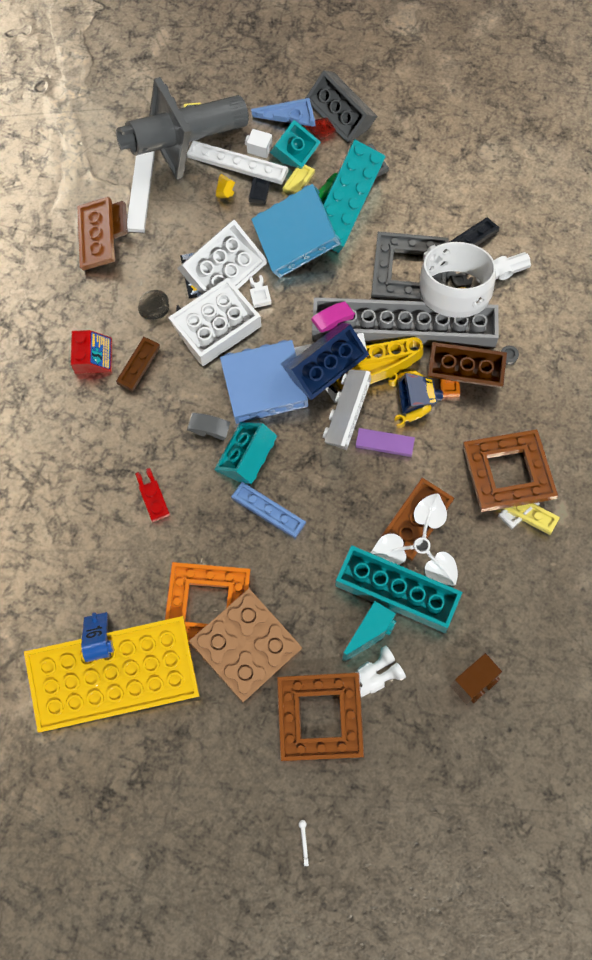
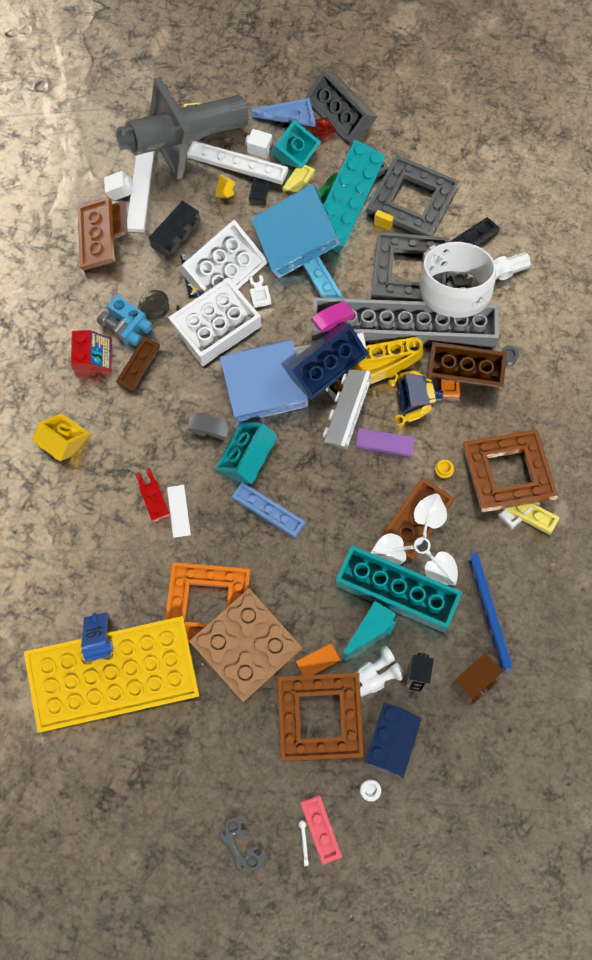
none -> yellow slope [32,413,90,462]
none -> dark azure hips [97,294,152,347]
none -> white brick [104,171,133,201]
none -> black brick [149,200,200,257]
none -> white sticker [167,485,191,538]
none -> dark grey helmet [219,815,267,871]
none -> orange tile [296,643,341,675]
none -> coral tile [300,795,342,865]
none -> medium azure plate [302,256,343,299]
none -> white tile [360,780,381,802]
none -> dark blue slope [364,702,422,778]
none -> dark grey plate [366,155,460,236]
none -> yellow tile [374,210,394,231]
none -> black brick [404,653,434,693]
none -> yellow plate [435,460,454,478]
none -> blue tile [468,552,513,673]

